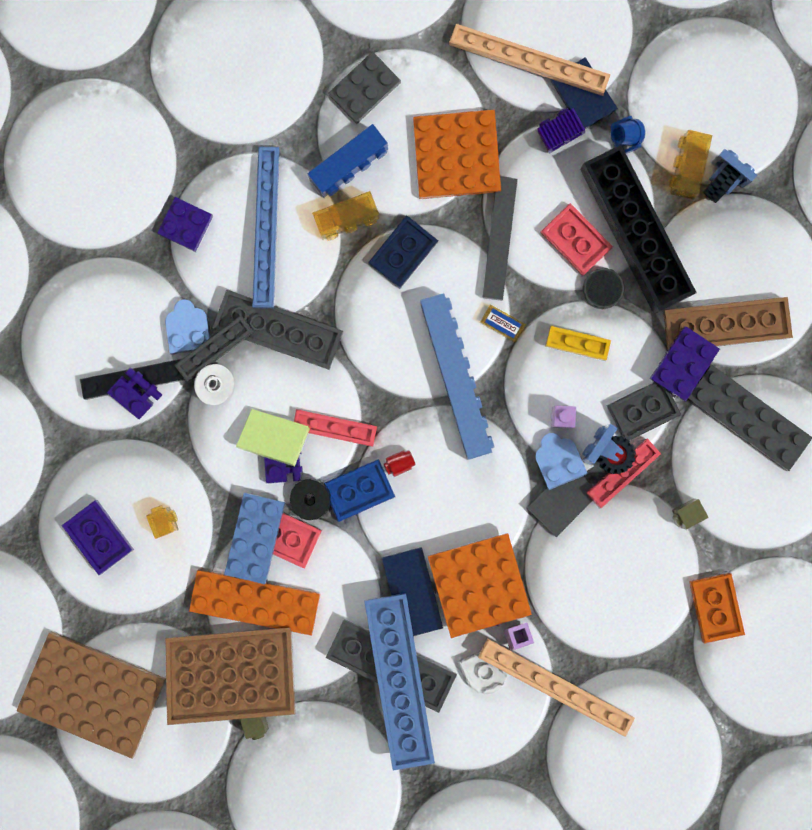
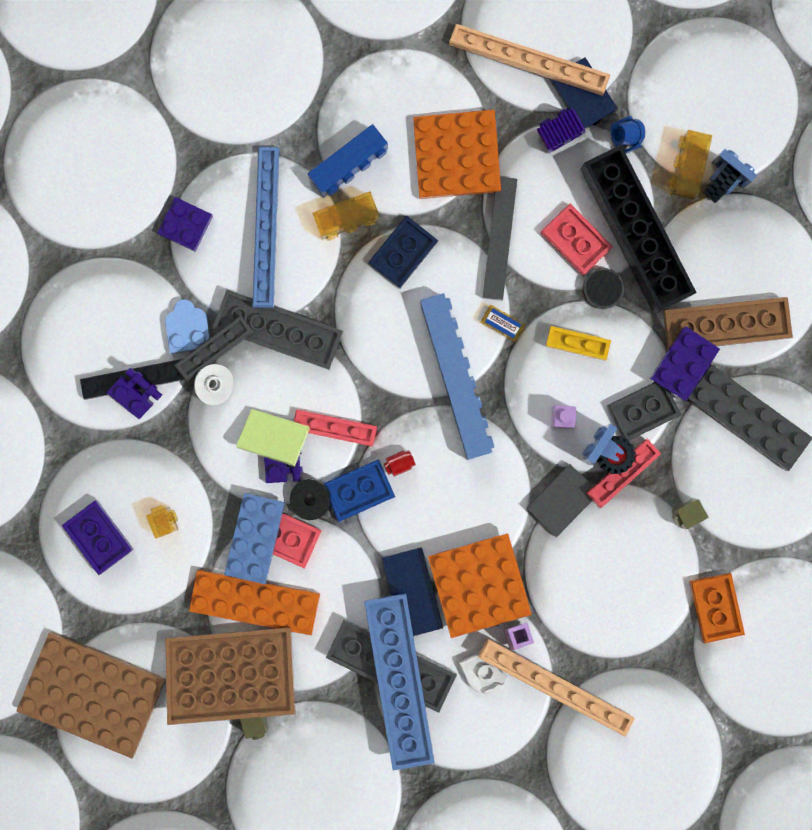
dark grey plate [328,51,401,124] -> none
light blue plate [536,433,588,490] -> none

